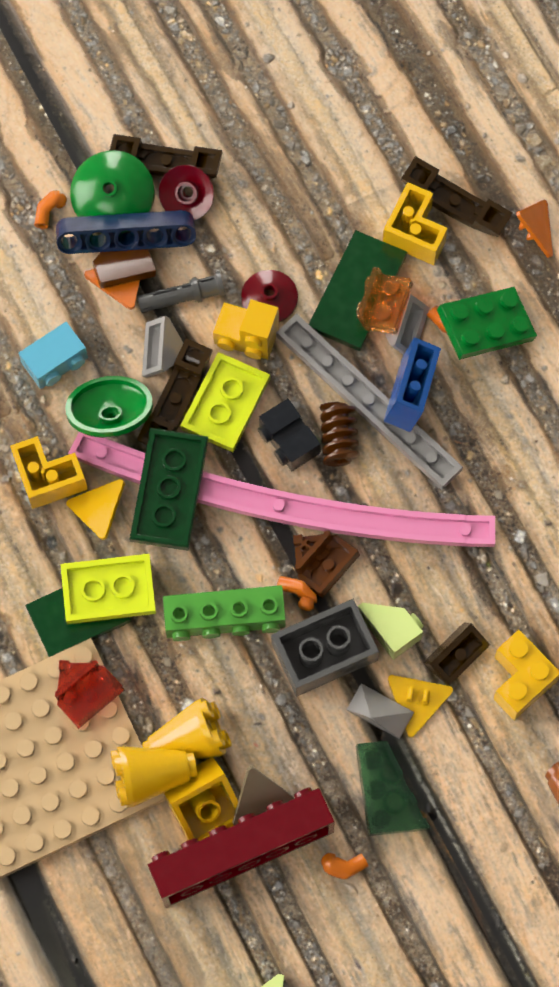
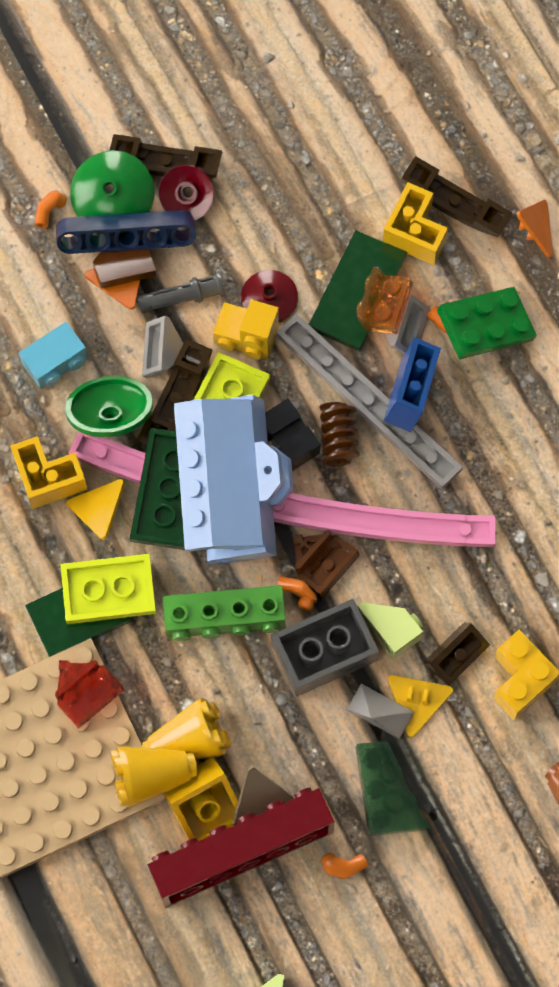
none -> light blue piece [174,395,293,564]

